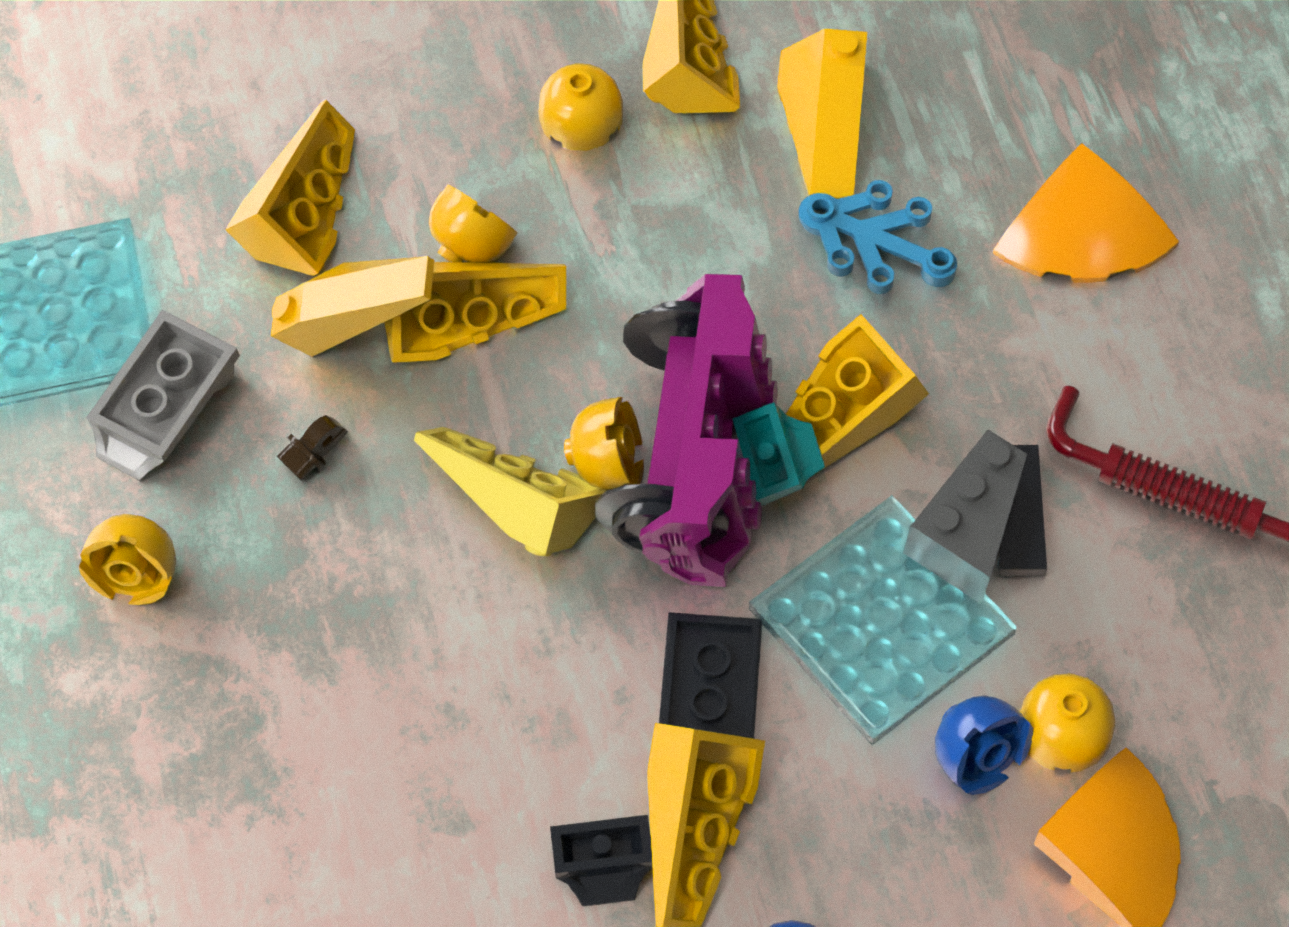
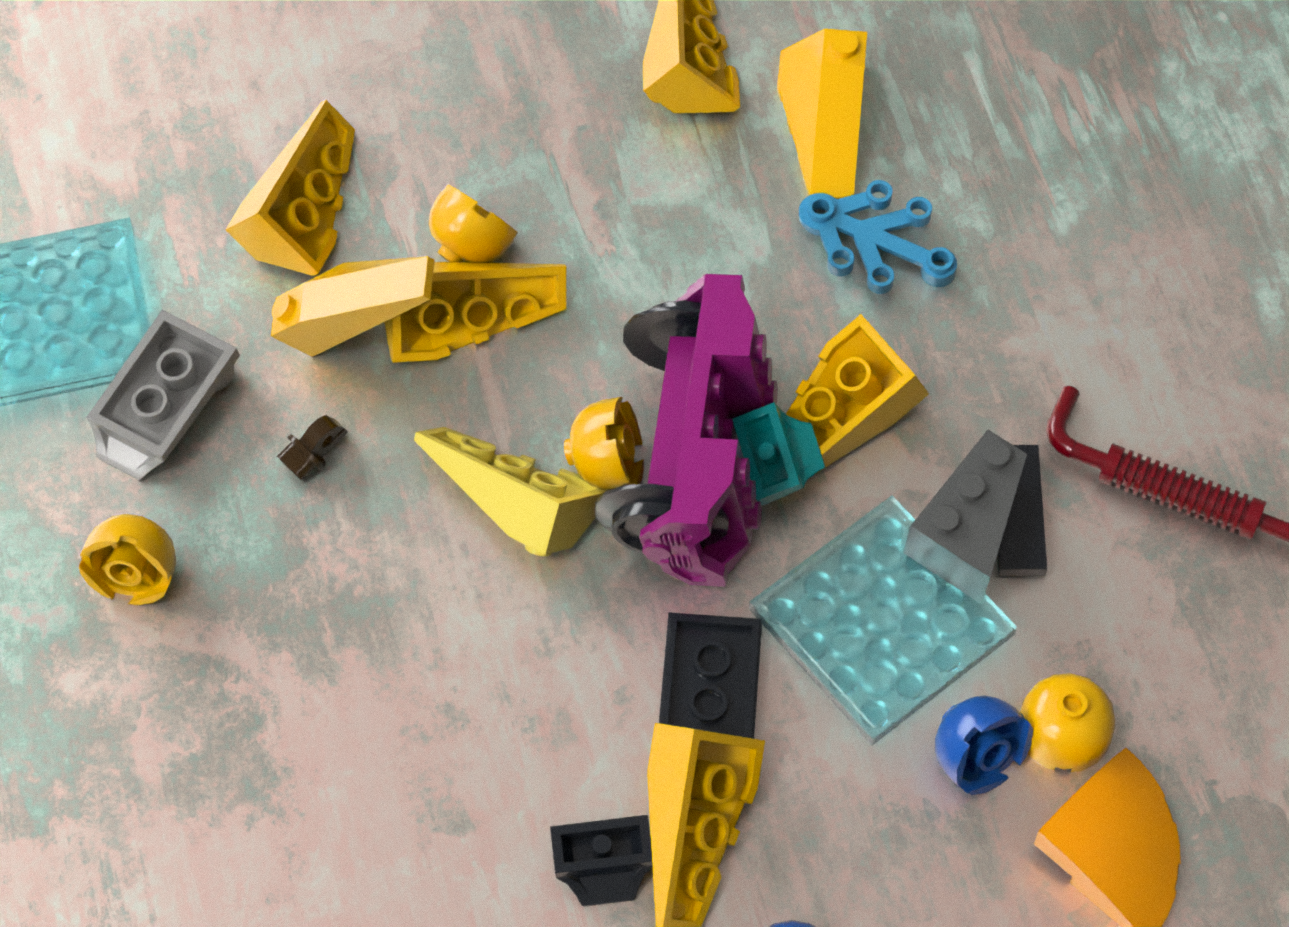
yellow cylinder [538,63,623,151] -> none
light orange brick [992,143,1179,283] -> none

